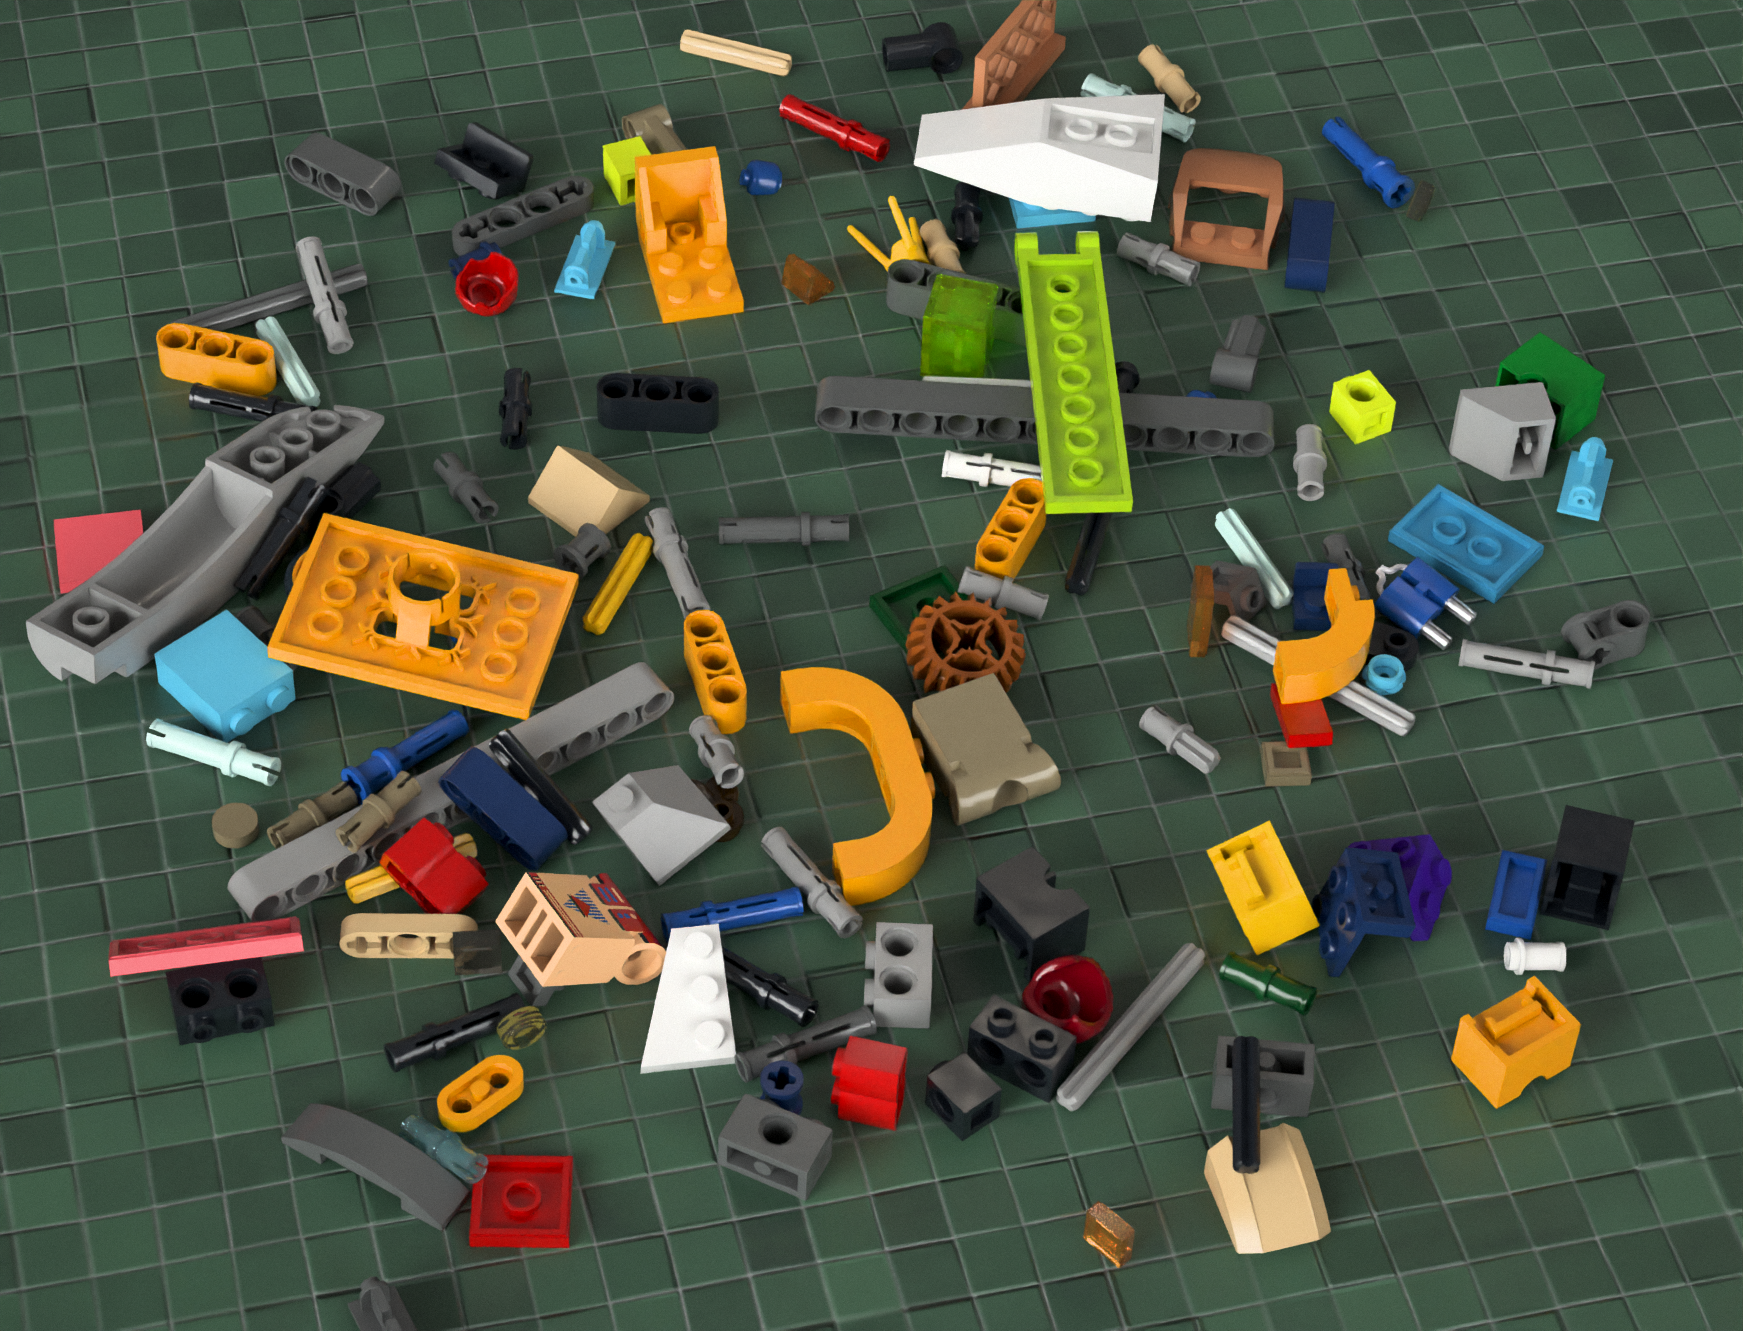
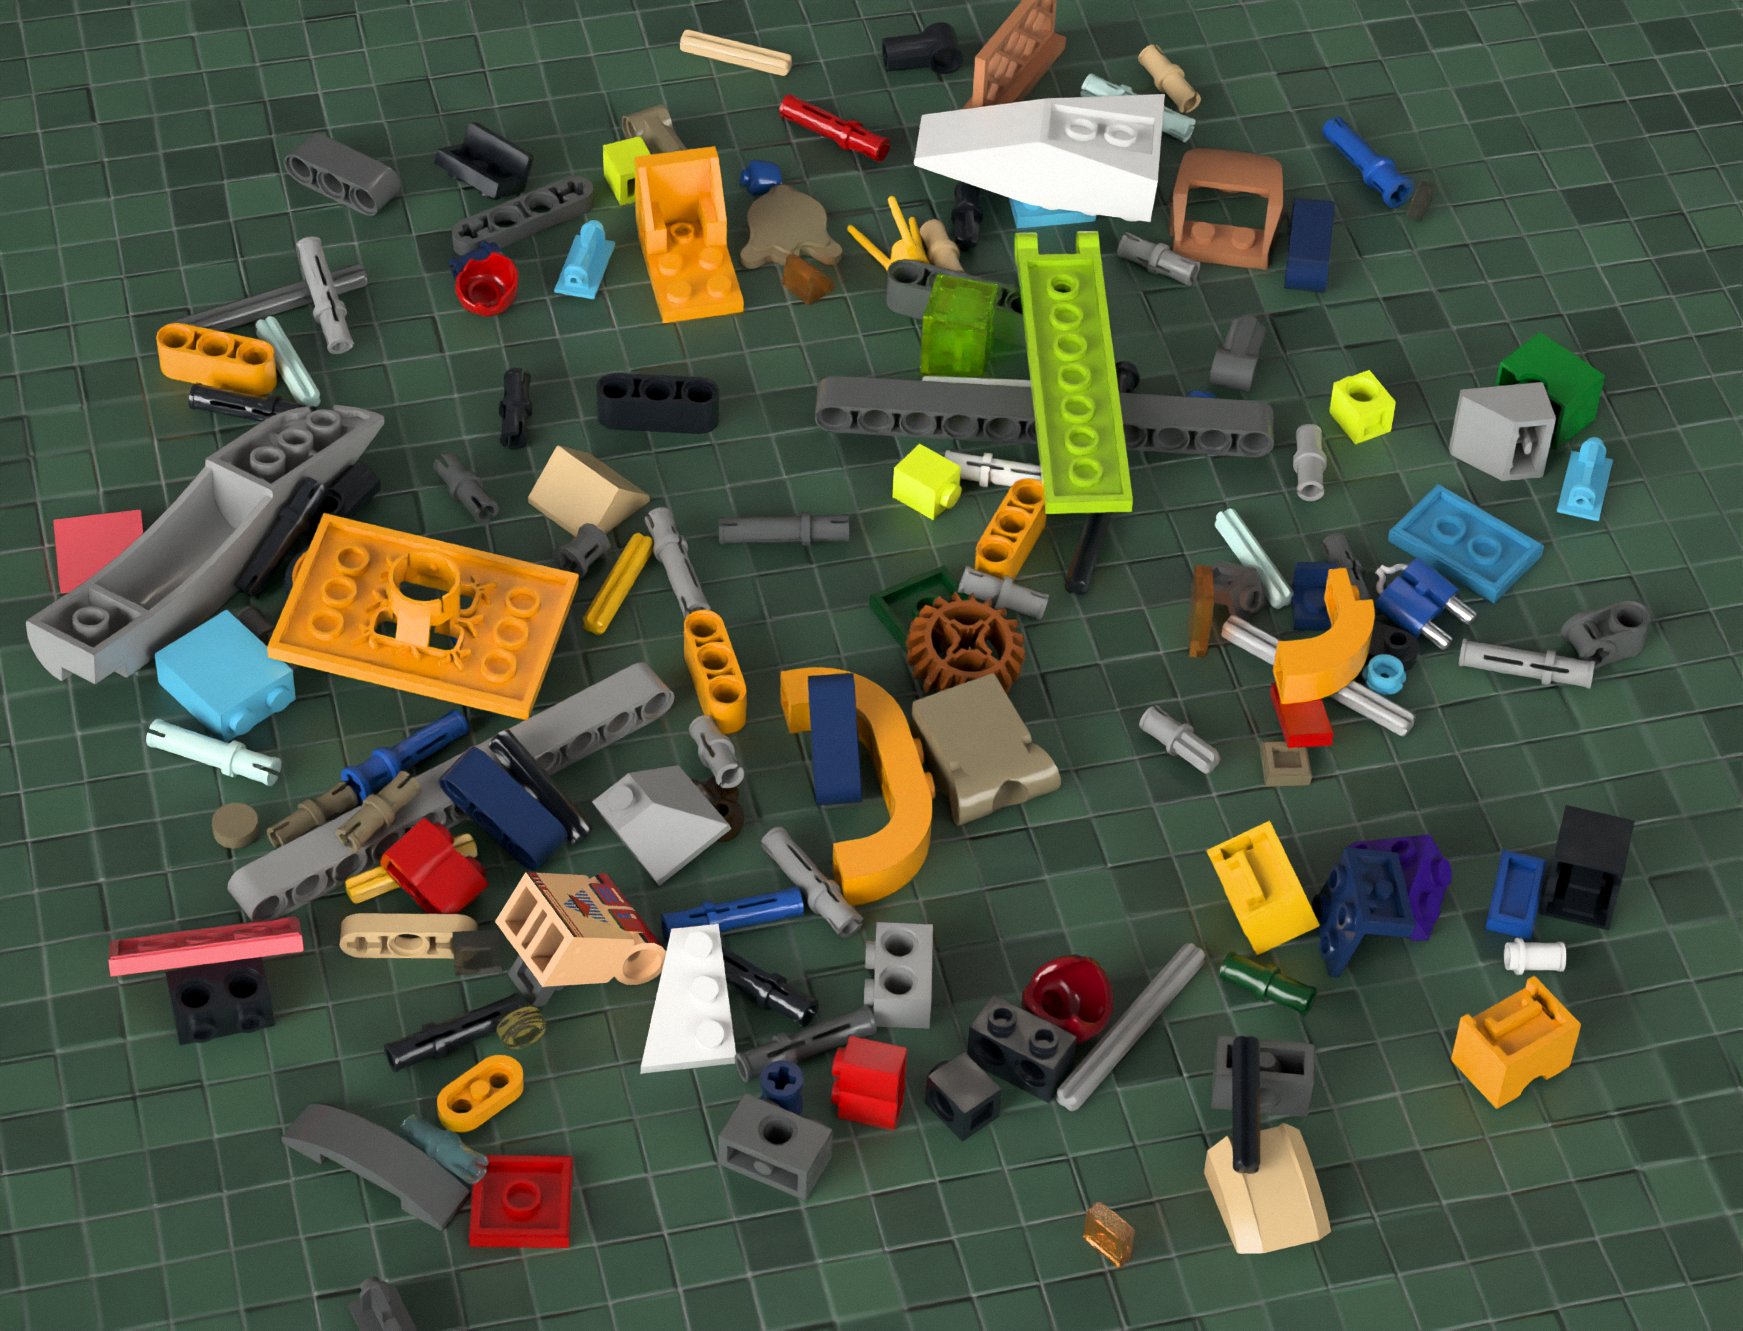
black piece [973,846,1090,982] -> none
none -> dark tan tile [740,184,842,269]
none -> dark blue beam [808,673,862,805]
none -> neon yellow brick [893,444,962,520]

